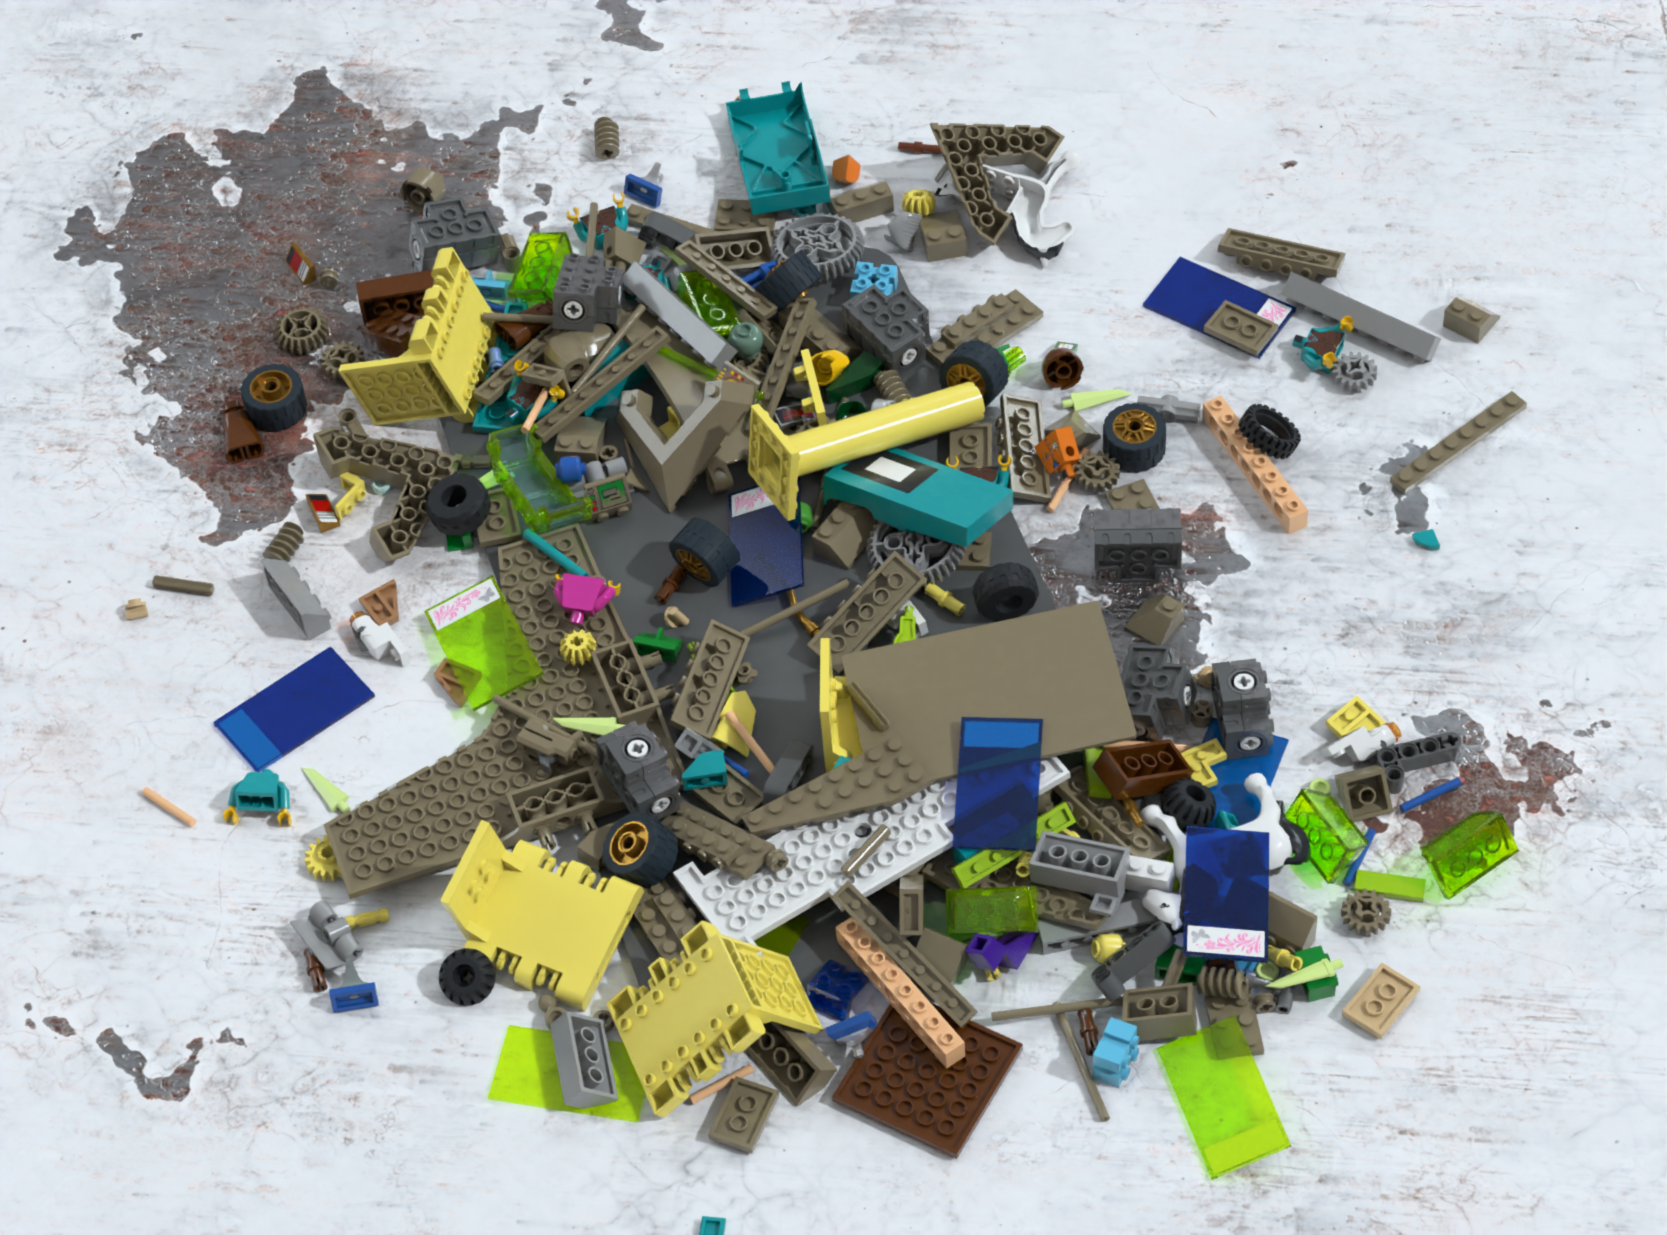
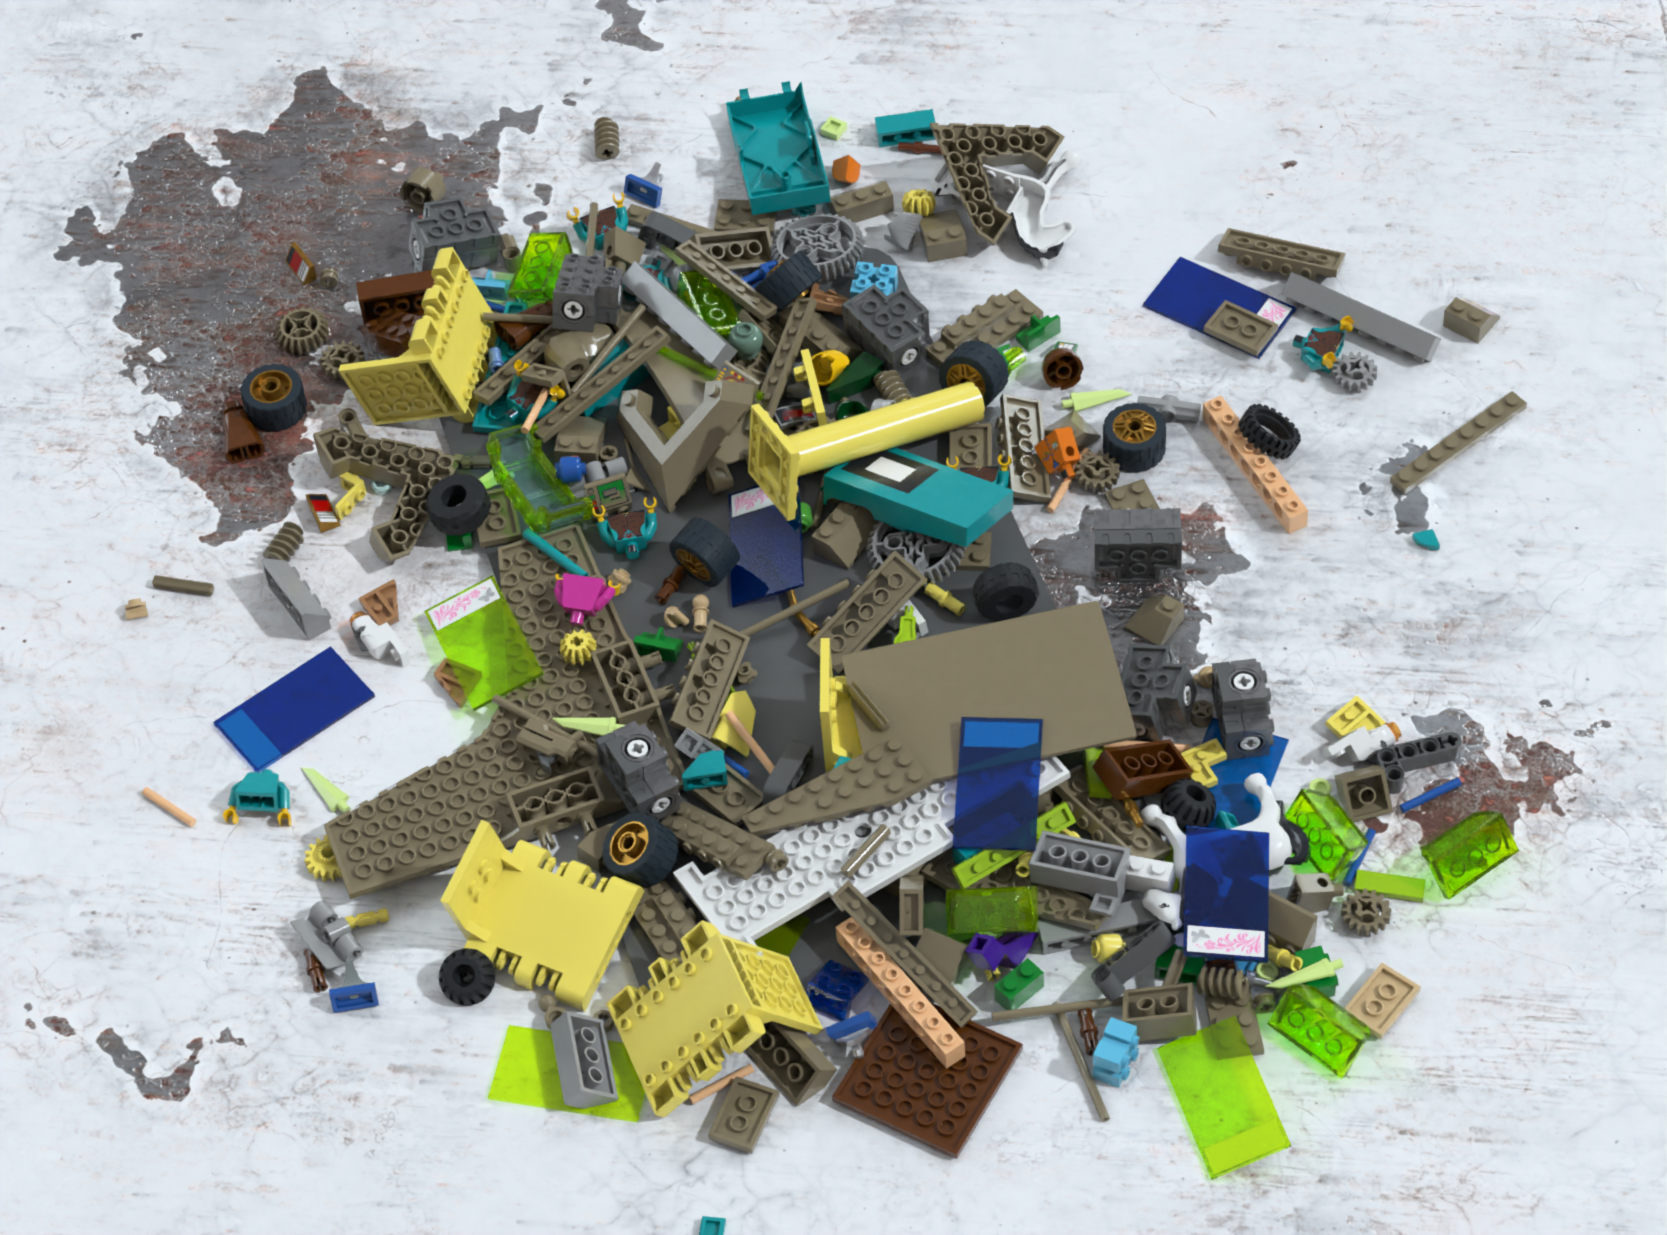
none -> torso [592,497,657,559]
none -> tan plate [607,568,631,594]
none -> tan pin [692,594,709,633]
none -> medium nougat wing [809,283,849,315]
none -> yellowish green tile [820,116,847,141]
none -> teal brick [875,109,936,148]
none -> green brick [994,958,1044,1010]
none -> green panel [1016,315,1061,352]
none -> clear neon green windscreen [1267,984,1370,1079]
none -> dark tan torso [1286,873,1344,913]

